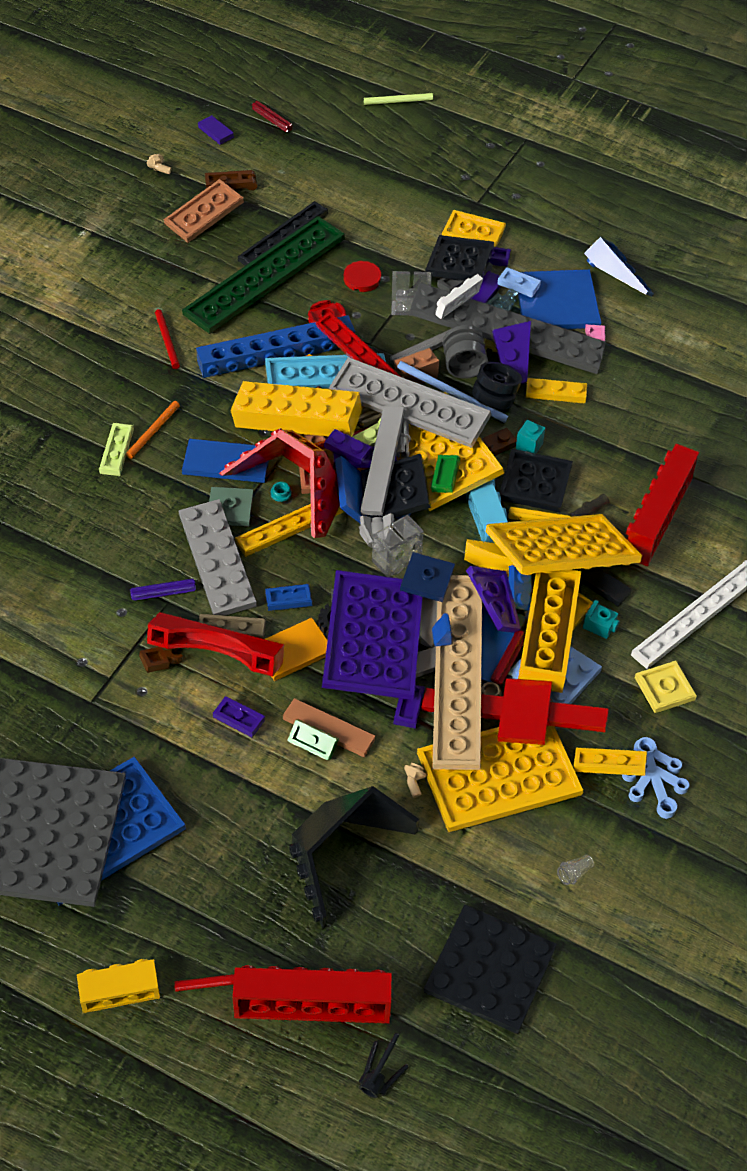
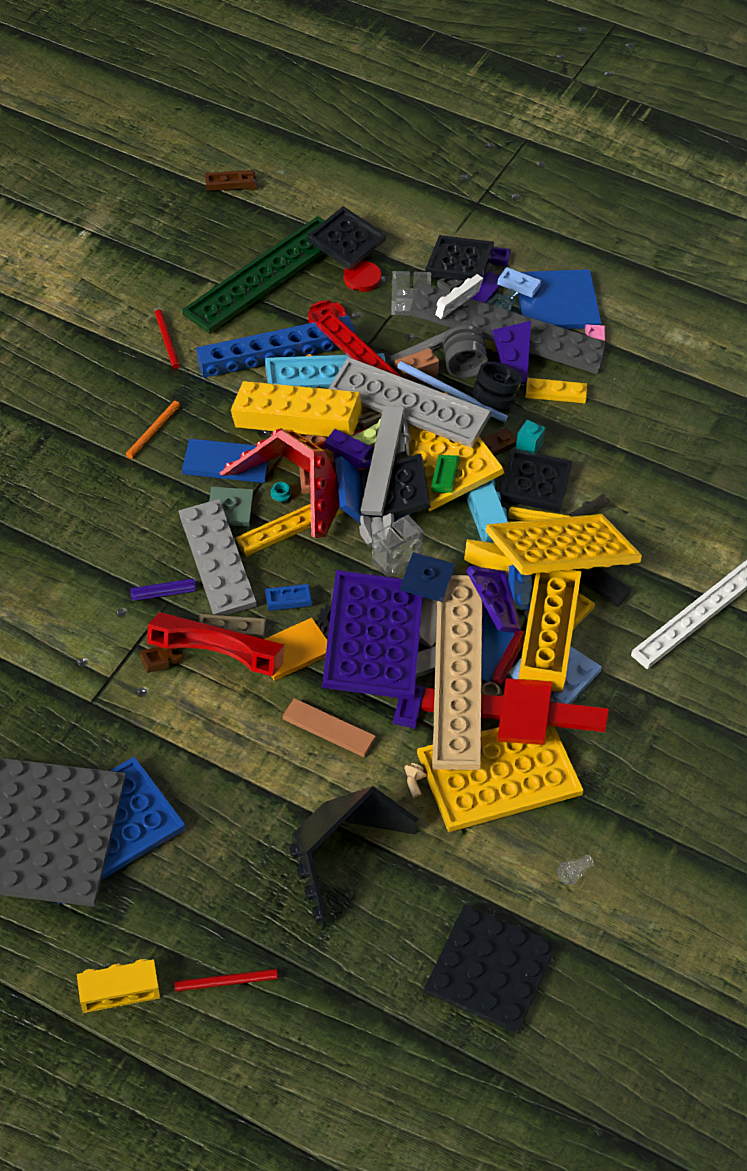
yellowish green tile [99,423,134,476] -> none
tan plate [147,154,172,175] -> none
nougat tile [163,179,244,243] -> none
dark purple tile [198,115,234,145] -> none
dark purple plate [213,696,265,738] -> none
red brick [232,965,392,1024] -> none
black tile [238,201,328,266] -> none
dark red axle [252,101,293,133] -> none
plate [287,719,339,760] -> none
black plant [359,1033,408,1098] -> none
yellowish green bar [364,93,433,105] -> none
blue slope [432,613,452,646] -> none
yellow tile [442,210,506,247] -> none
yellow plate [574,748,647,776] -> none
teal brick [583,600,620,639] -> none
wedge [584,237,654,296] -> none
light blue plant [622,737,689,819] -> none
red brick [626,444,699,567] -> none
light yellow tile [635,661,697,713] -> none
none -> black plate [307,206,386,270]

